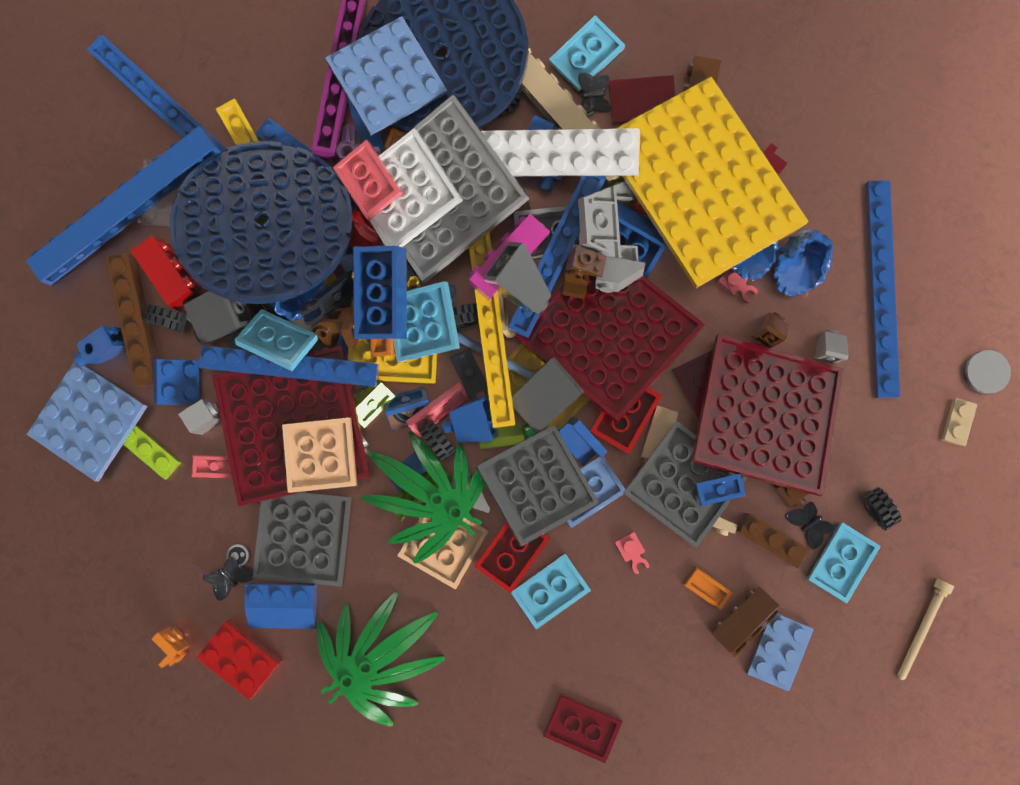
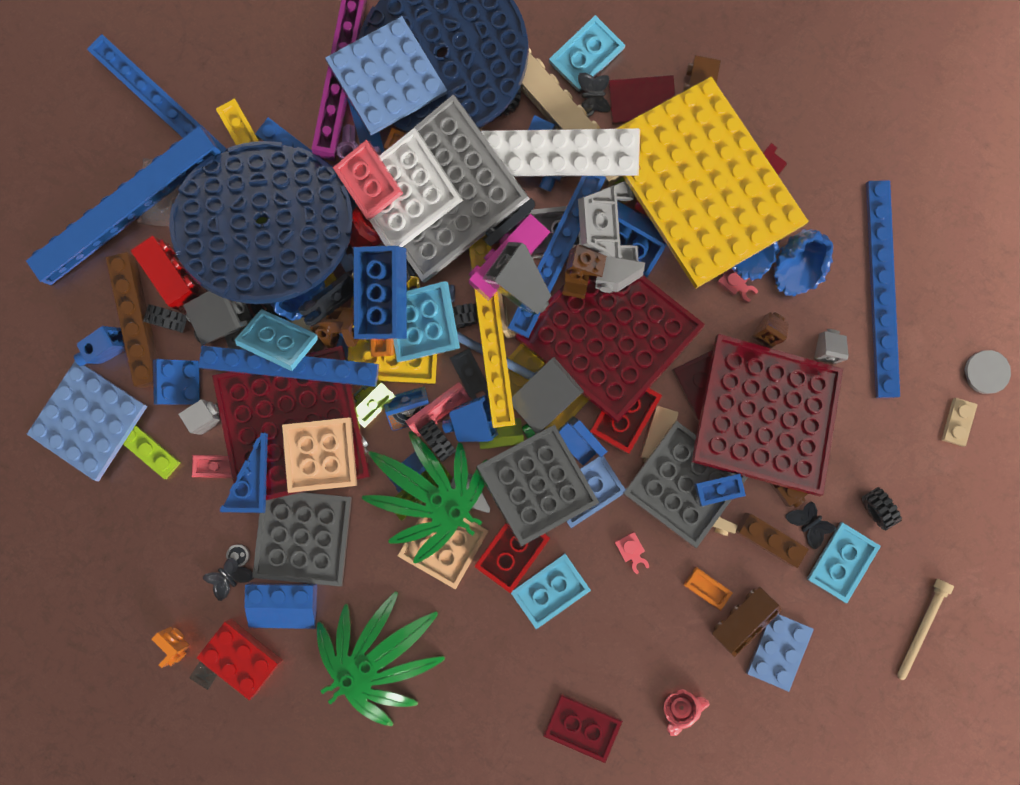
none -> clear smoke tile [189,662,218,690]
none -> blue wing [220,433,268,513]
none -> black hinge [482,198,535,246]
none -> coral hair [663,689,710,736]

